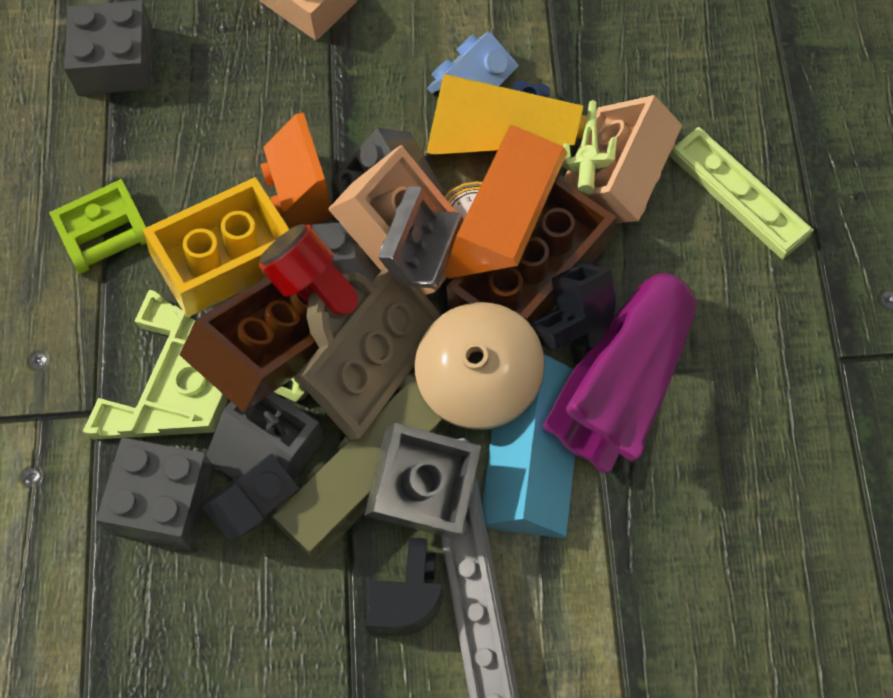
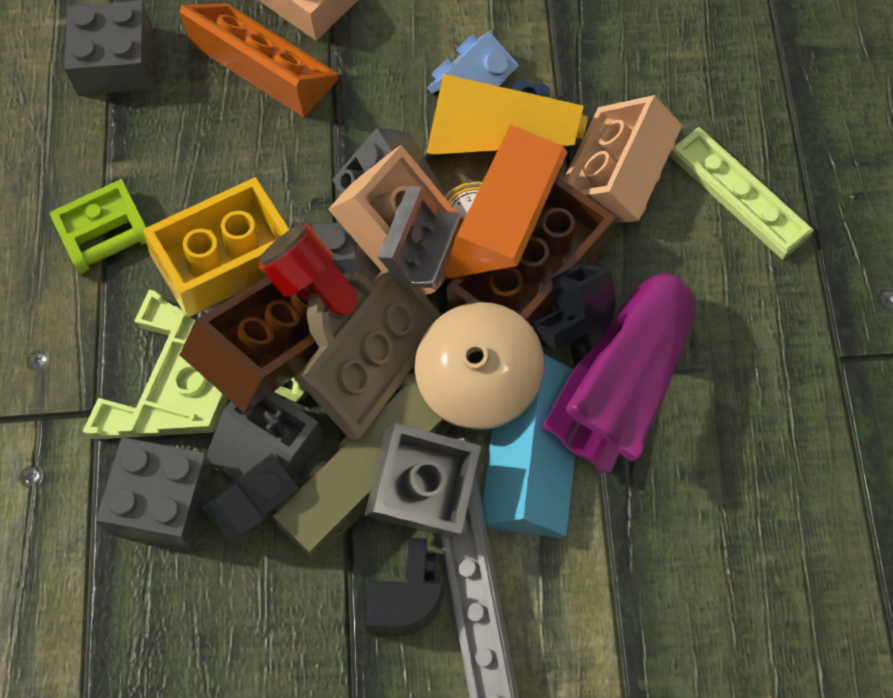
orange slope [260,112,335,230] -> none
yellowish green piece [562,100,617,196] -> none
none -> orange slope [179,3,340,117]

